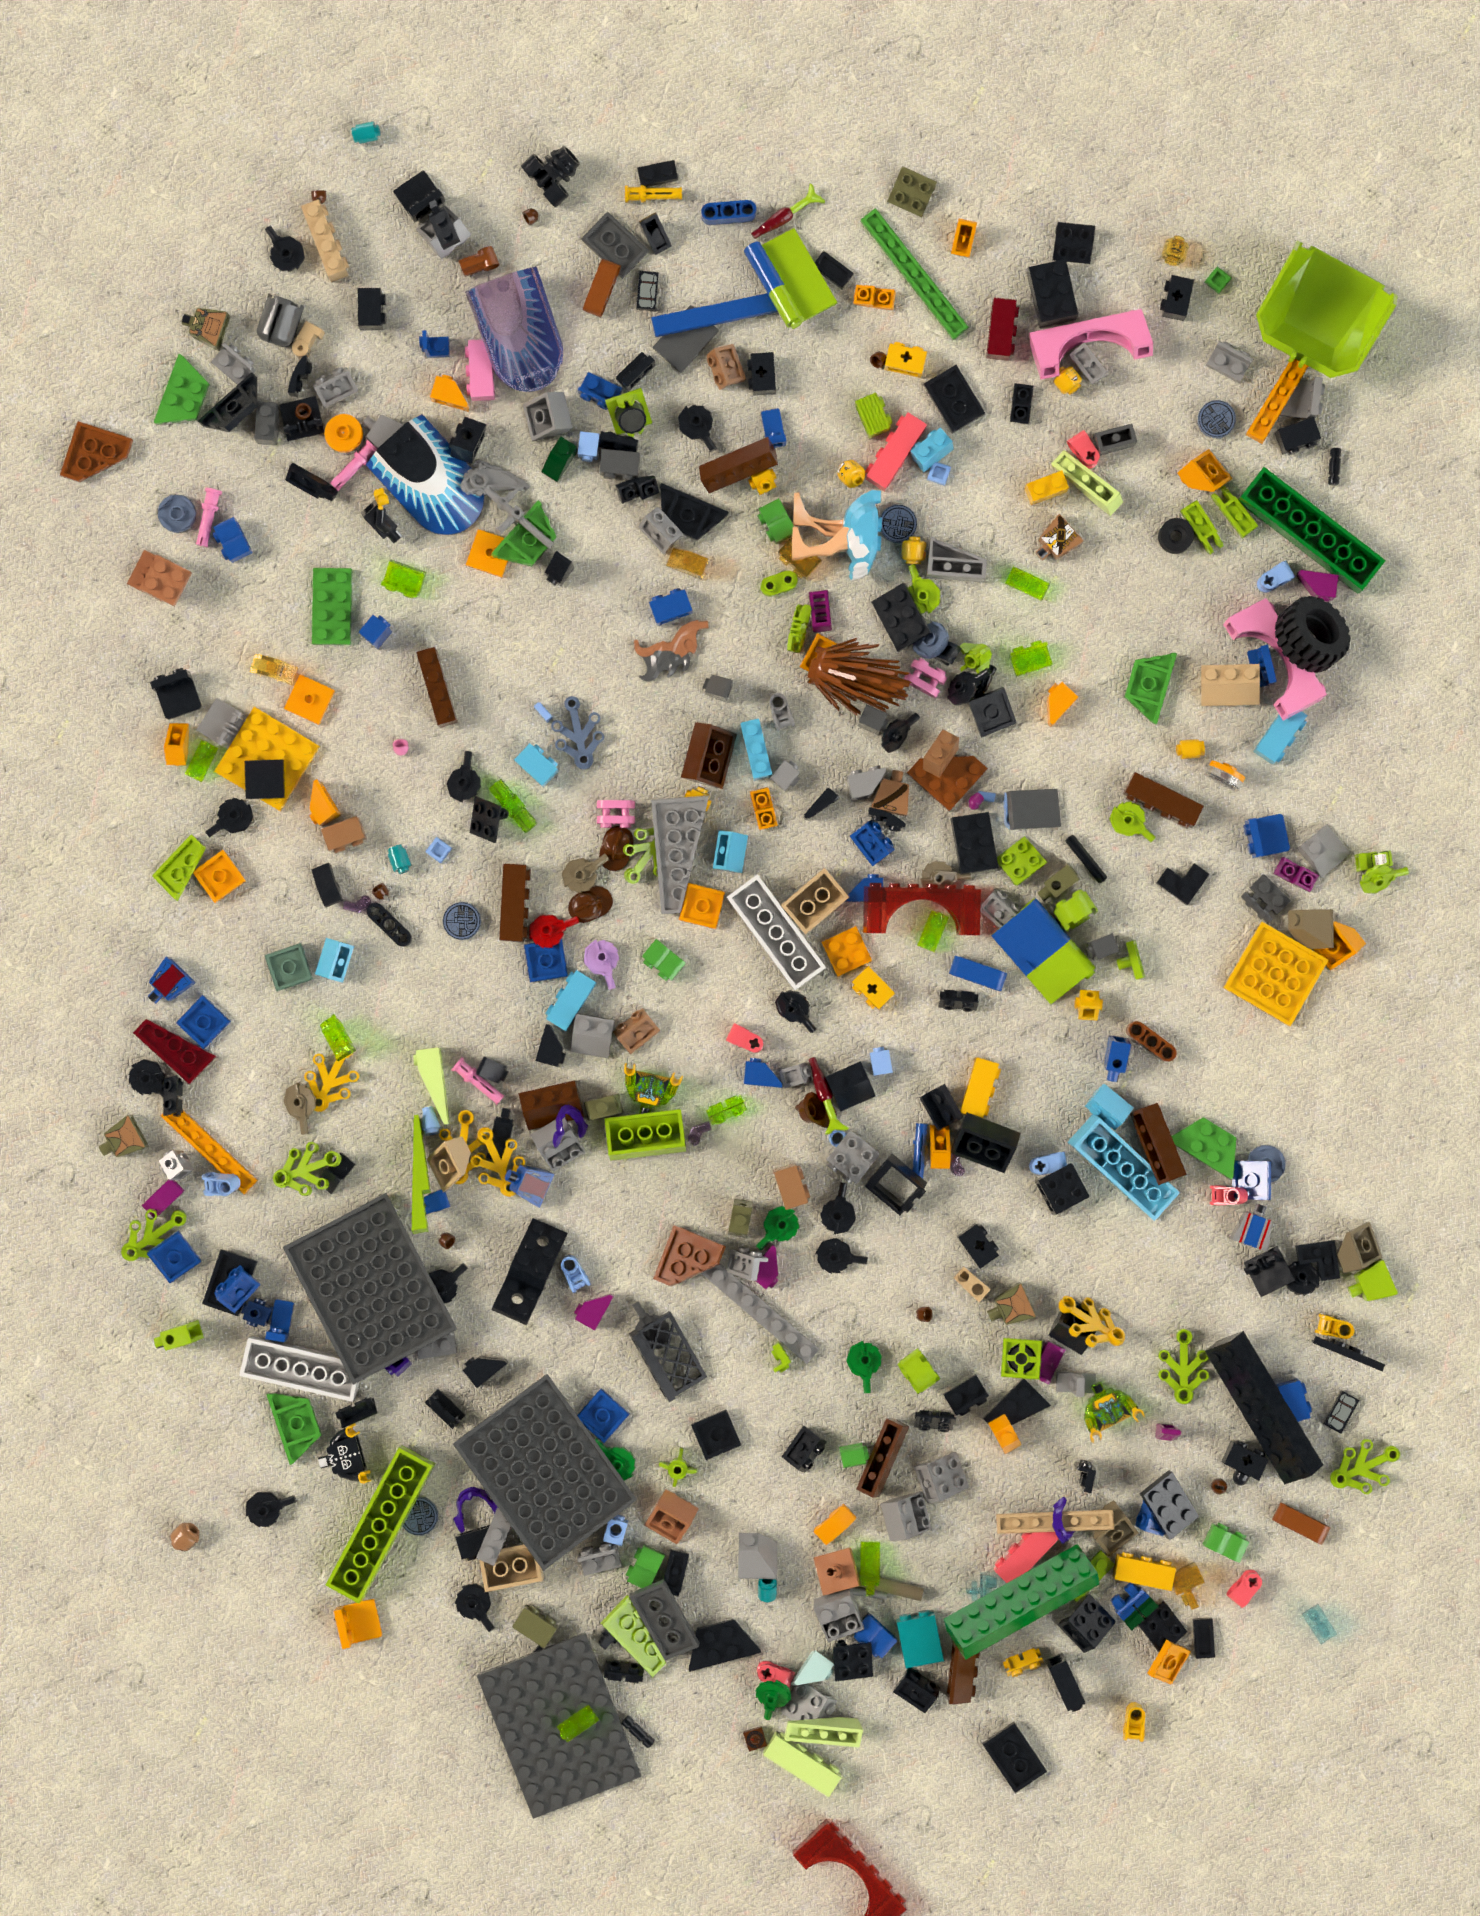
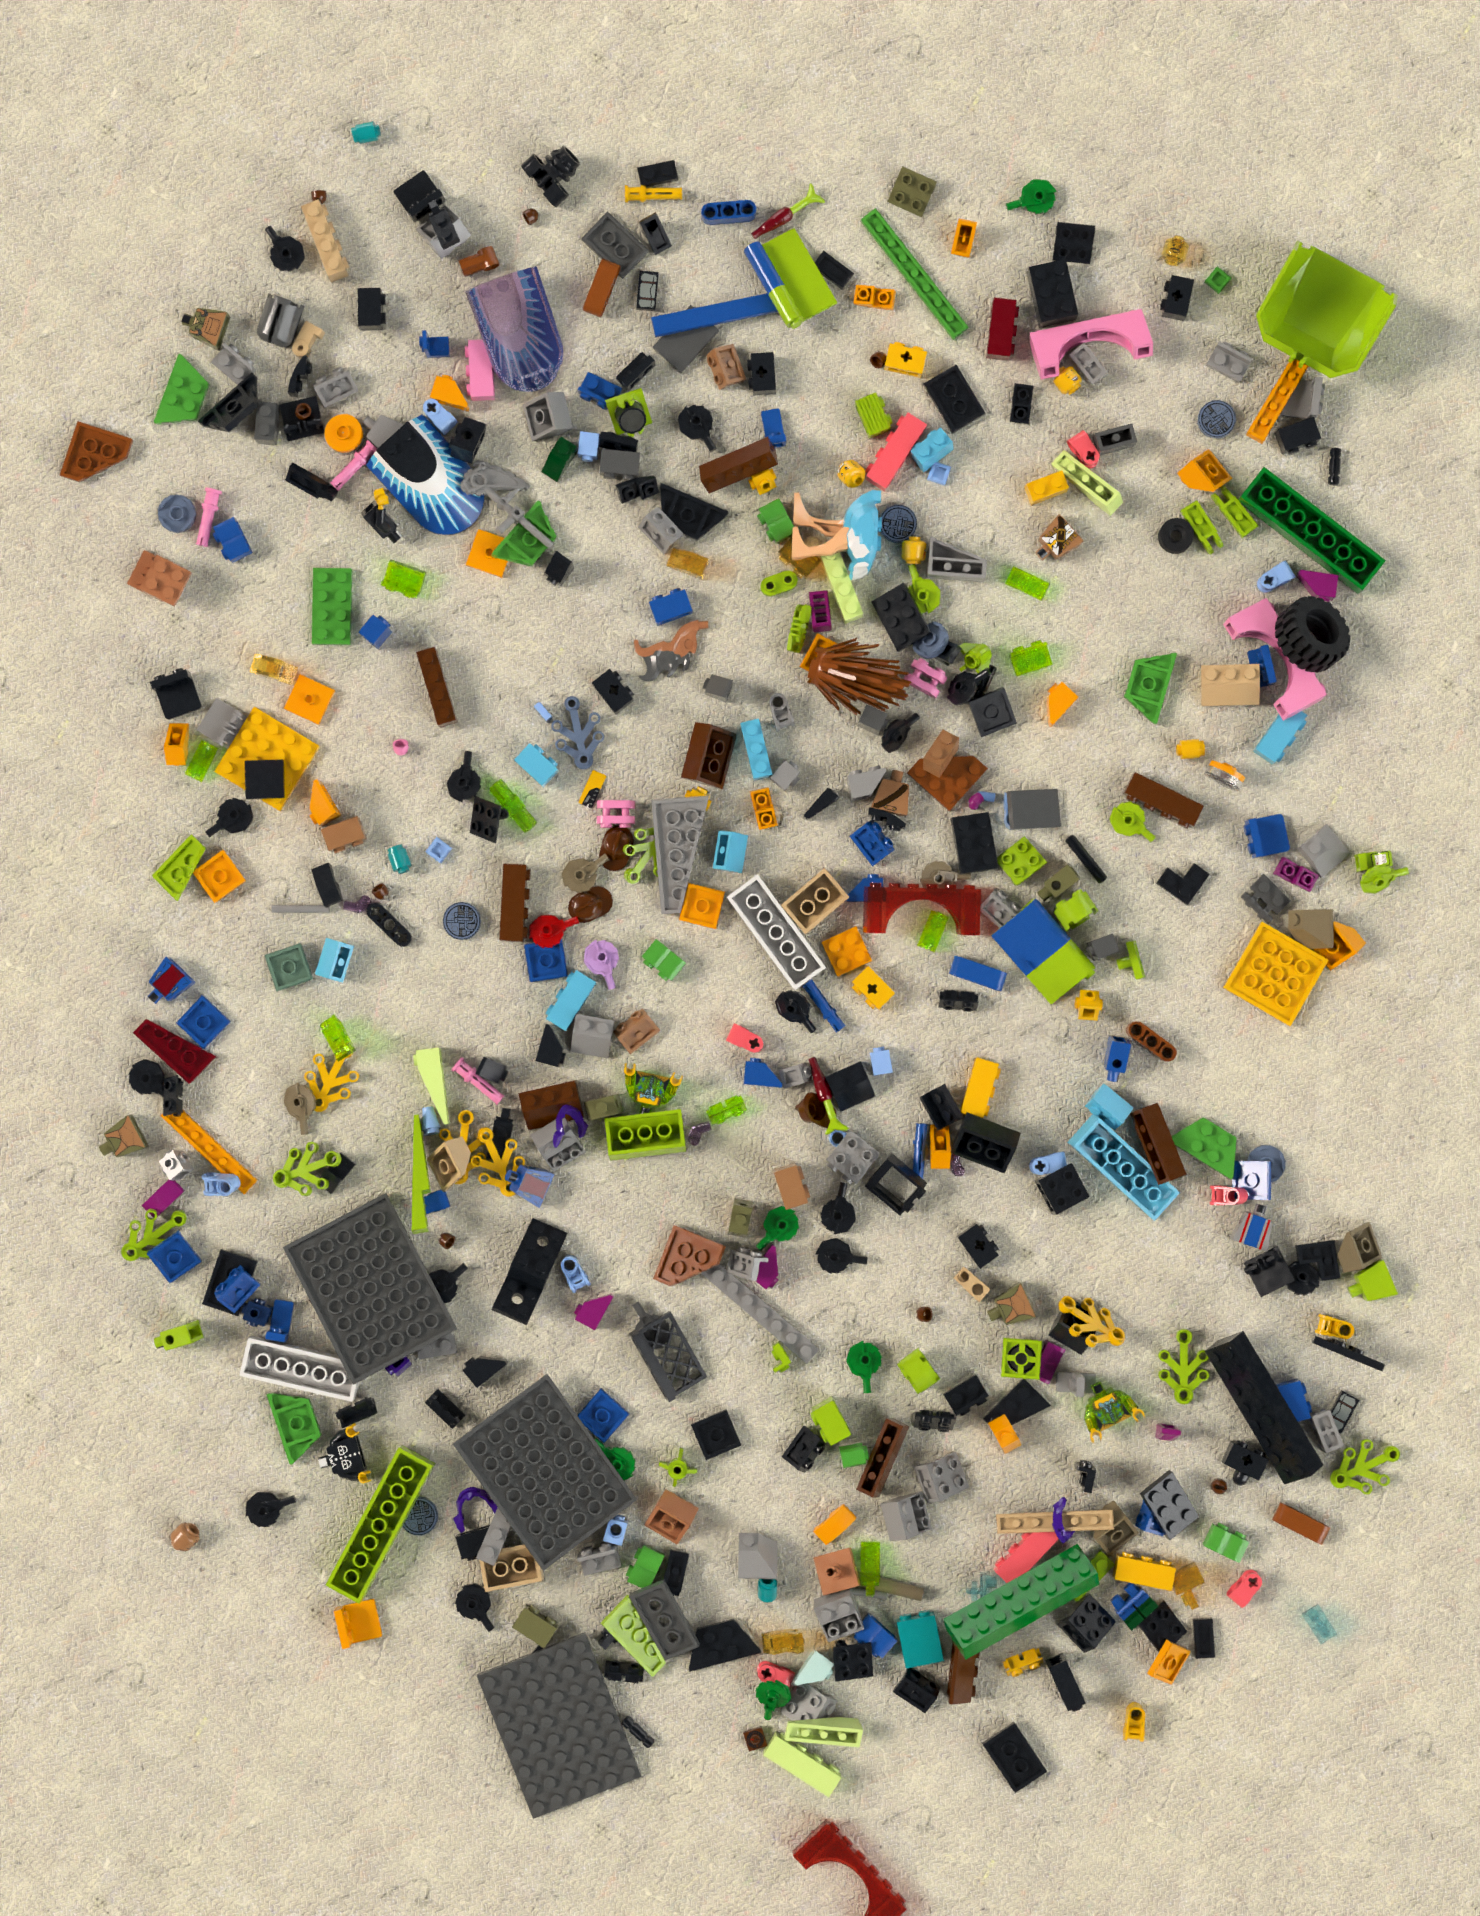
clear neon green hinge [556,1704,599,1742] -> none
none -> light grey bar [271,905,330,913]
none -> light blue piece [423,399,458,436]
none -> yellow sticker [579,770,606,808]
none -> black brick [592,669,634,715]
none -> clear yellow brick [761,1629,804,1655]
none -> blue pin [802,979,846,1033]
none -> lime brick [810,1396,851,1446]
none -> yellowish green brick [819,552,863,624]
none -> green piece [1006,179,1057,215]
none -> light grey hinge [1310,1409,1344,1453]

